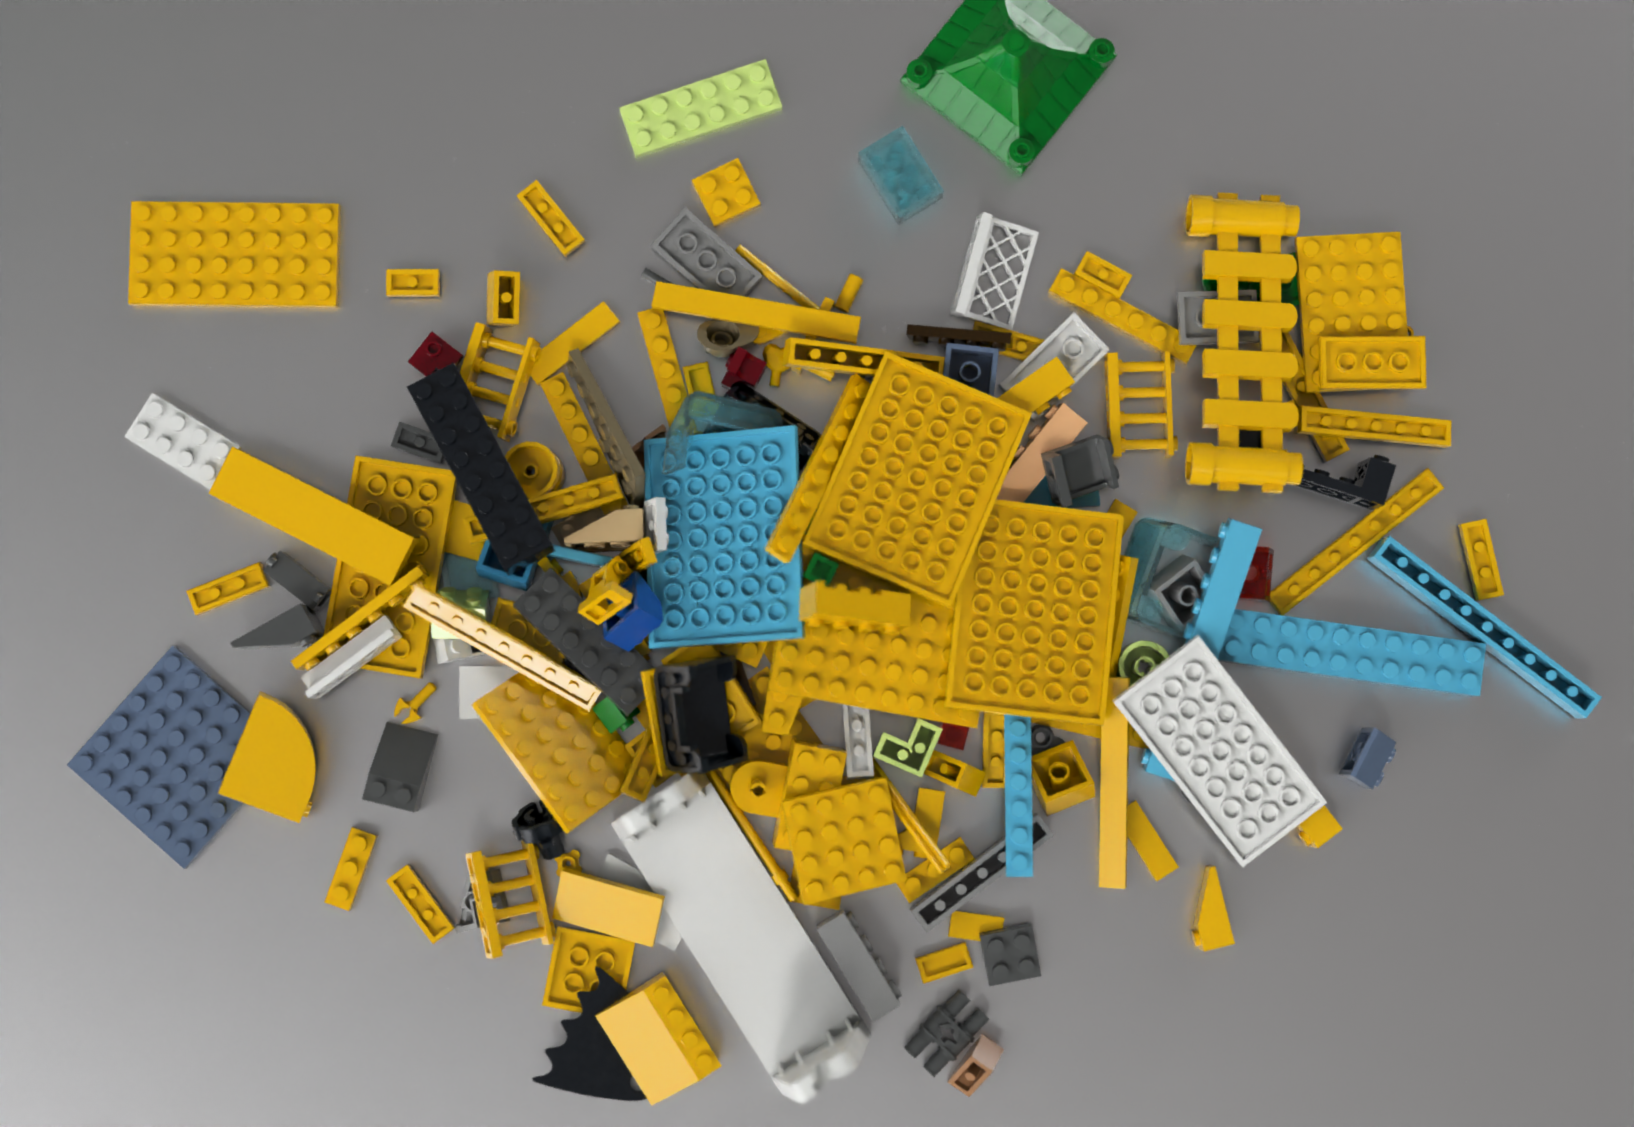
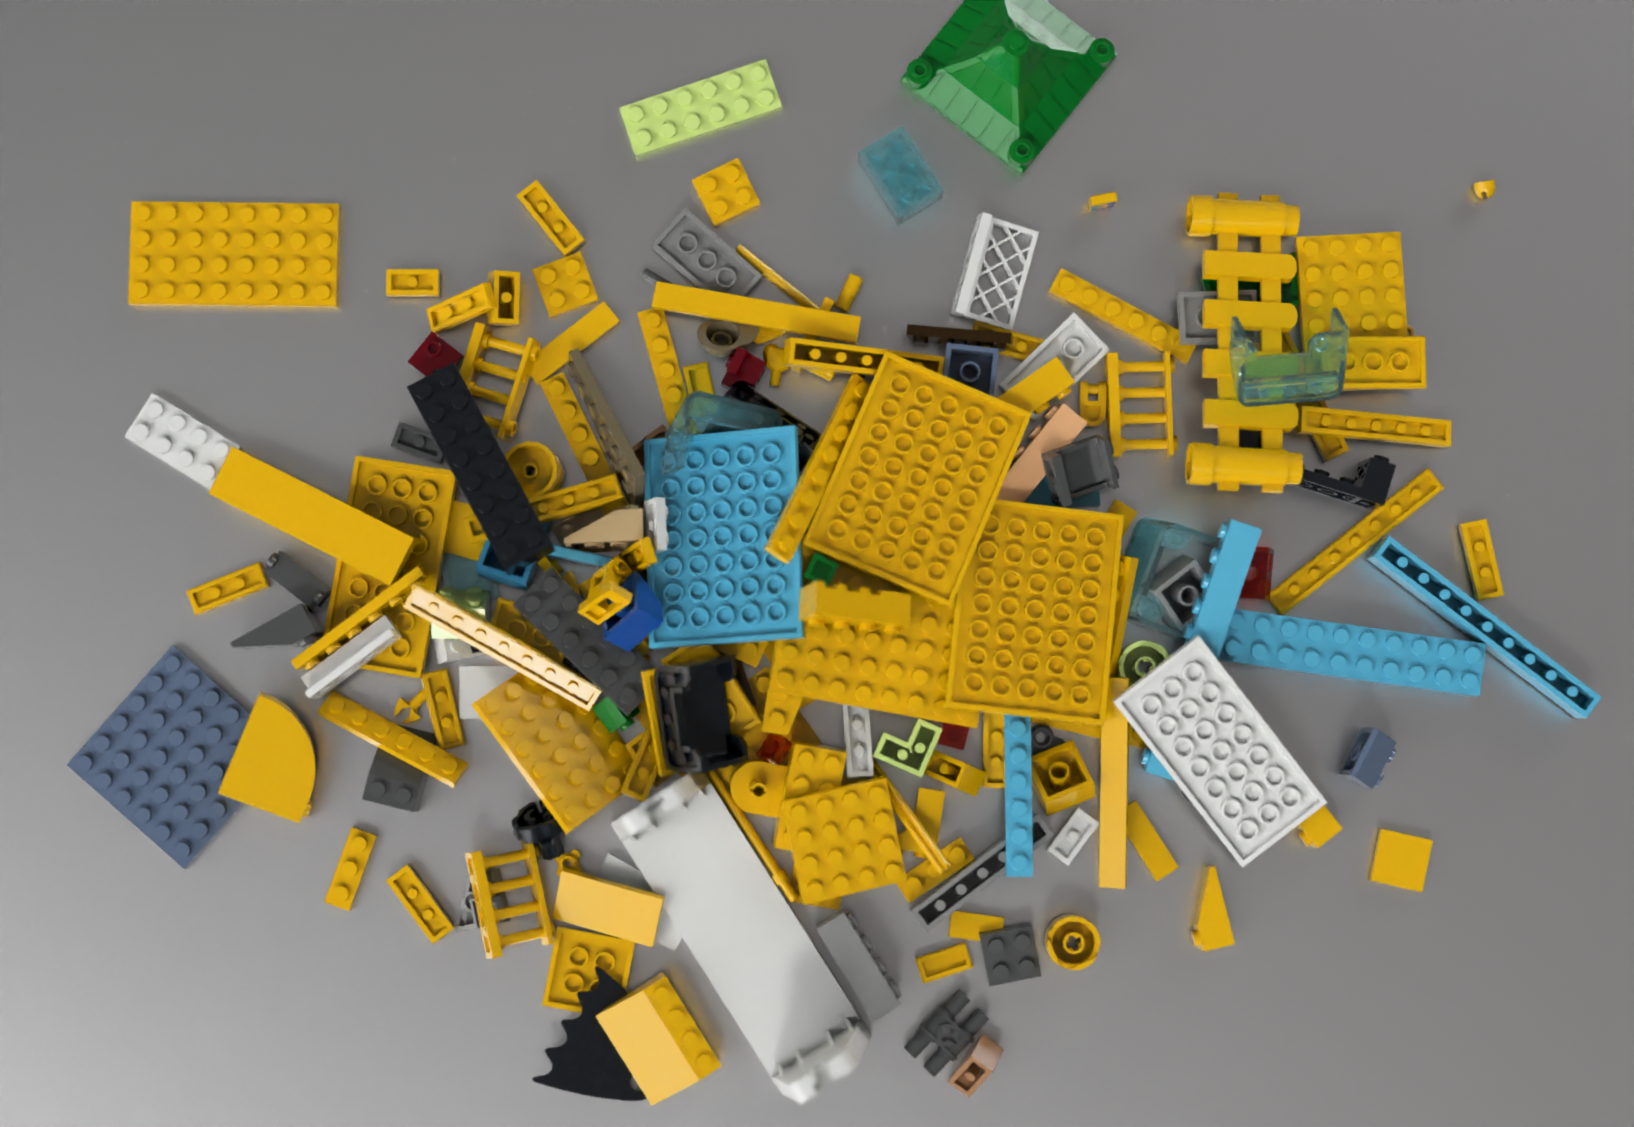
yellow plate [1074,251,1132,299] -> none
none -> yellow plate [318,691,468,788]
none -> yellow tile [421,668,465,750]
none -> yellow tile [426,282,497,334]
none -> yellow plate [532,252,599,319]
none -> clear red plate [756,733,792,766]
none -> yellow brick [1044,914,1101,970]
none -> white plate [1046,807,1100,866]
none -> yellow plate [1079,381,1106,428]
none -> yellow tile [1087,192,1117,212]
none -> clear light blue windscreen [1229,308,1349,407]
none -> yellow tile [1369,828,1433,892]
none -> yellow hinge [1473,179,1496,199]

